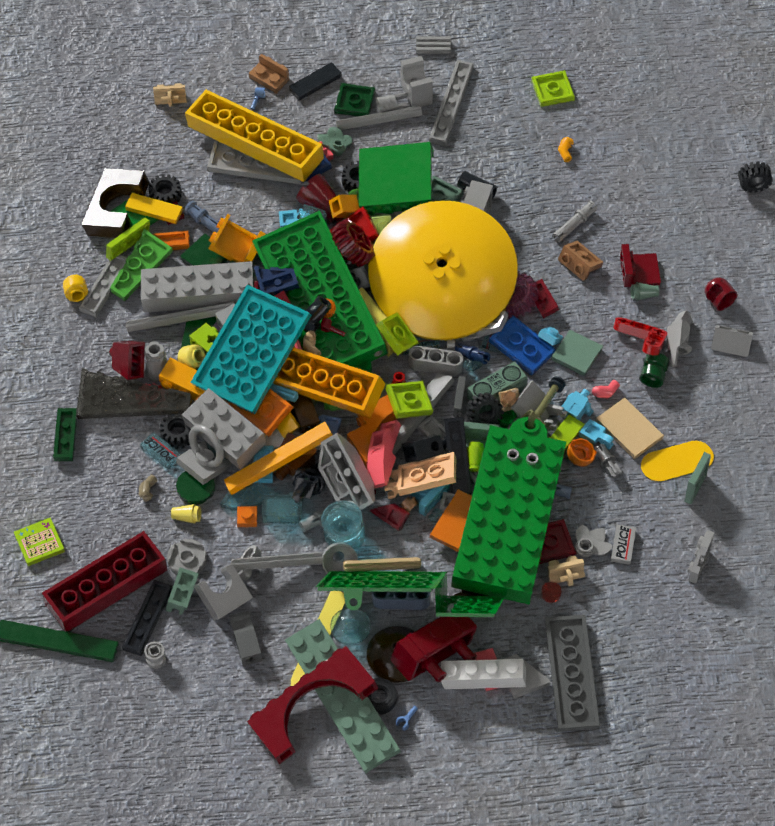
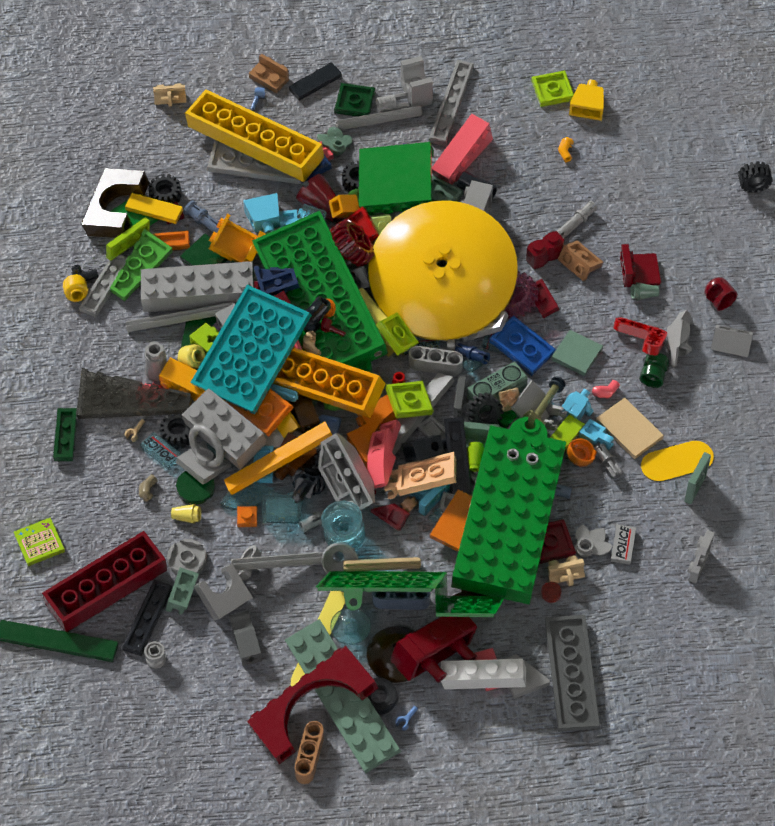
dark red torso [109,341,145,380] -> none
light grey tile [416,36,451,54] -> none
medium azure plate [538,327,563,346] -> none
none -> black arm [71,264,99,281]
none -> tan hand [125,419,145,442]
none -> medium azure torso [243,193,280,234]
none -> medium nougat beam [295,721,324,784]
none -> coral wedge [432,114,493,185]
none -> dark red brick [526,231,565,269]
none -> yellow torso [569,80,604,121]

